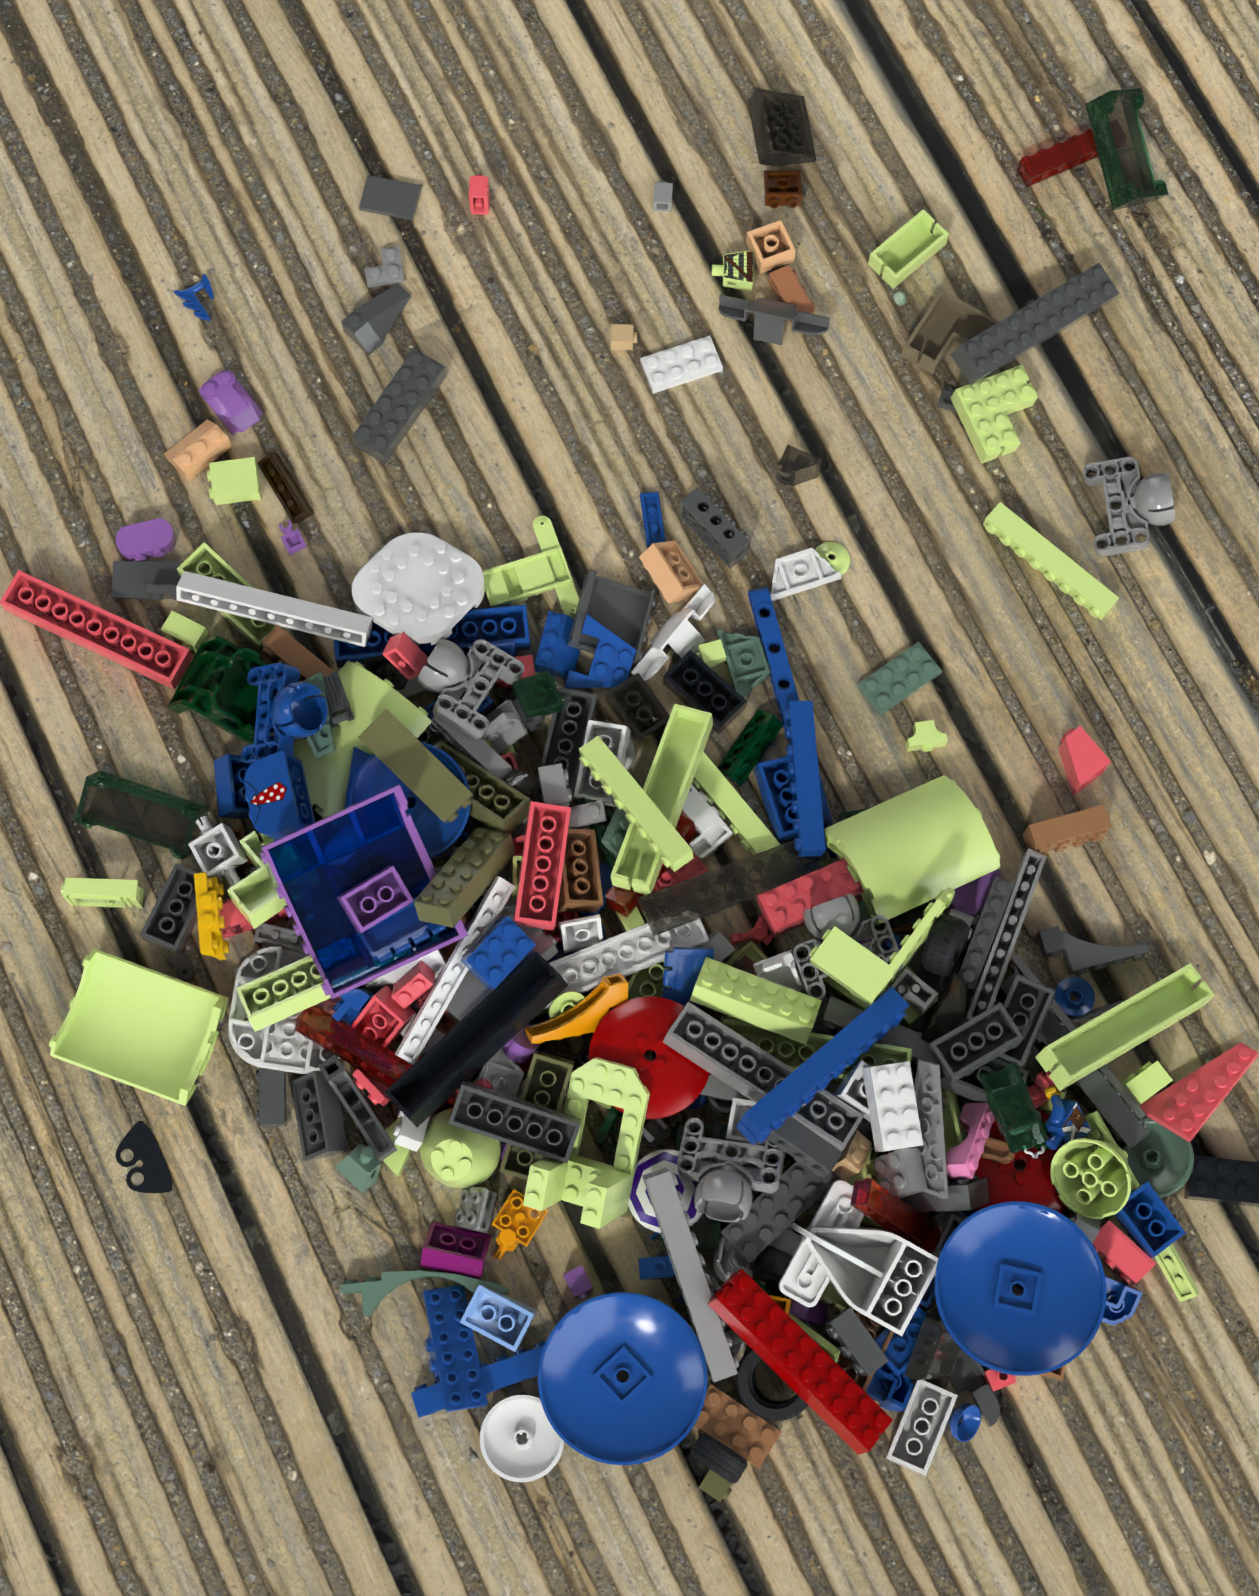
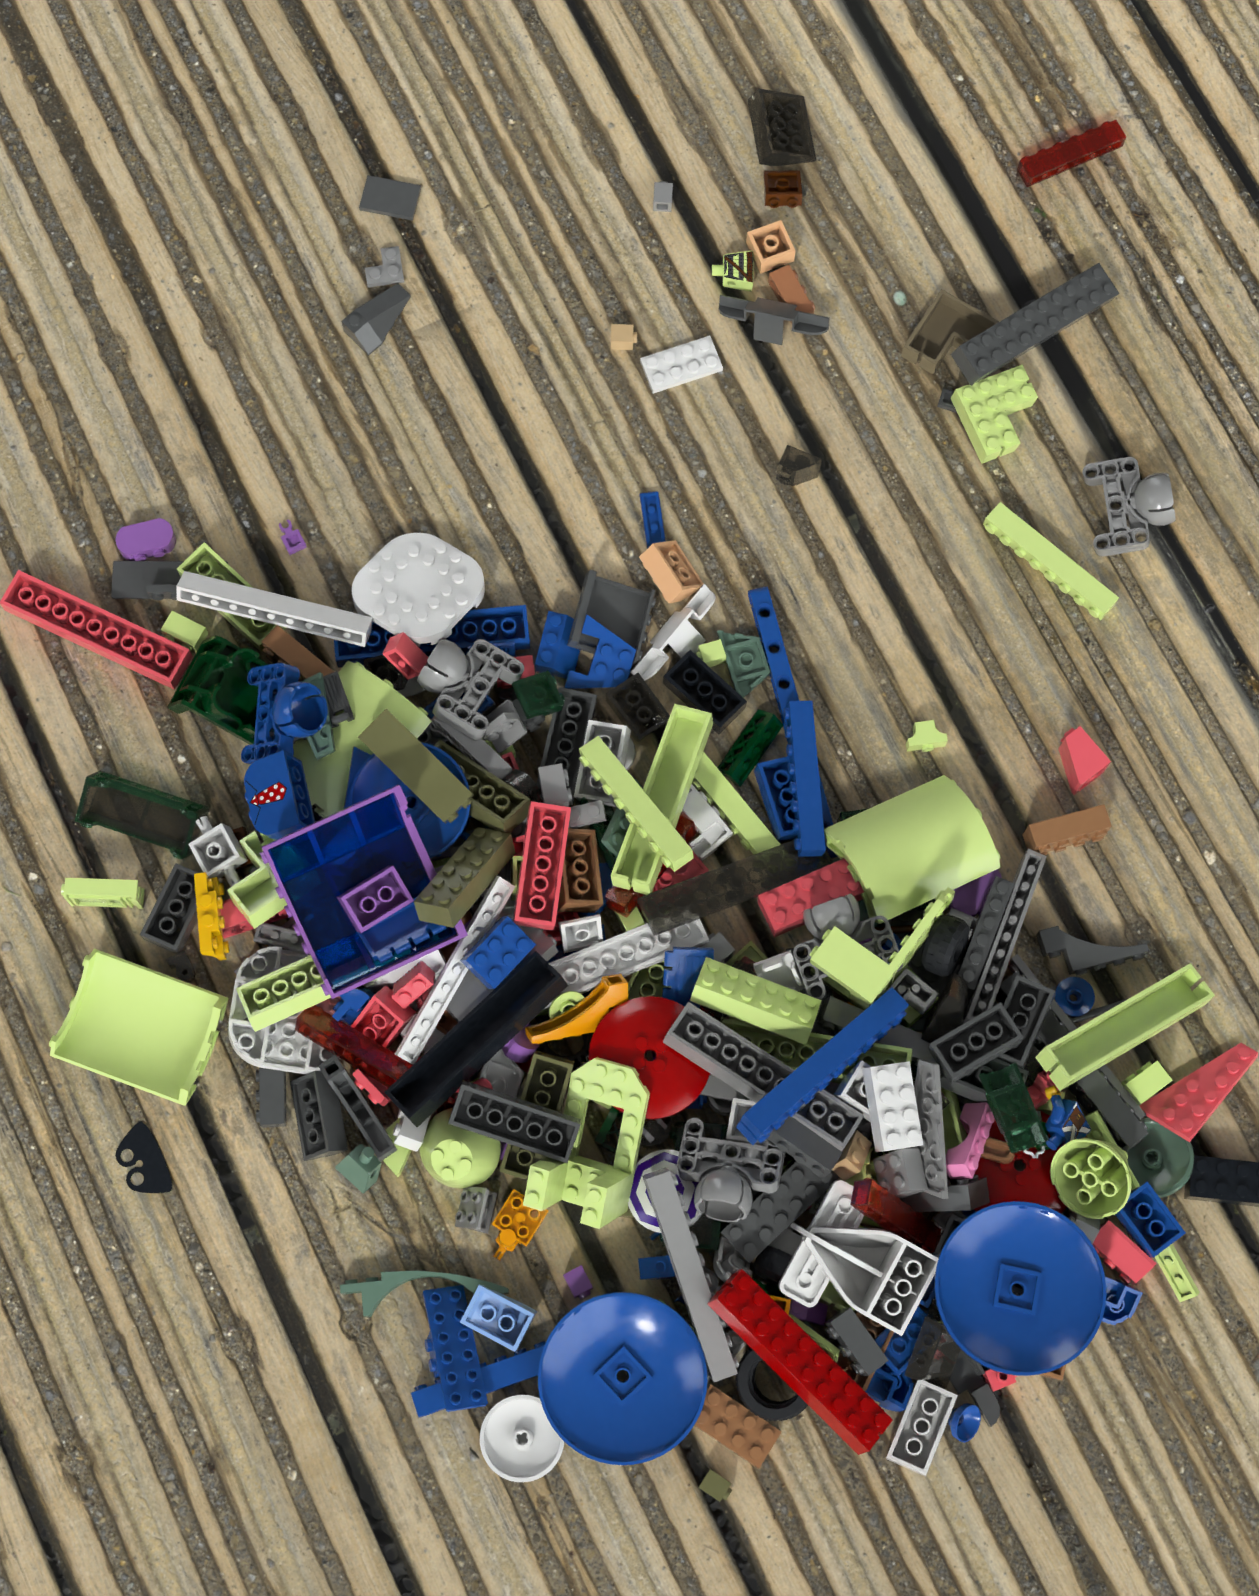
light nougat slope [164,419,232,482] -> none
blue piece [174,274,214,321] -> none
medium lavender slope [199,370,263,435] -> none
yellowish green brick [207,457,261,505] -> none
blue slope [214,754,251,819] -> none
dark brown slope [257,452,313,524] -> none
dark grey brick [352,349,447,464] -> none
magenta slope [420,1222,492,1280] -> none
coral brick [469,175,490,215] -> none
yellowish green piece [482,516,579,618] -> none
dark grey brick [679,487,749,569] -> none
black tyre [690,1433,748,1484] -> none
coral piece [729,911,773,946] -> none
white wing [770,548,841,601] -> none
yellowish green dish [815,542,850,575] -> none
sand green plate [857,642,942,717] -> none
yellowish green piece [868,209,949,289] -> none
windscreen [1085,88,1169,210] -> none

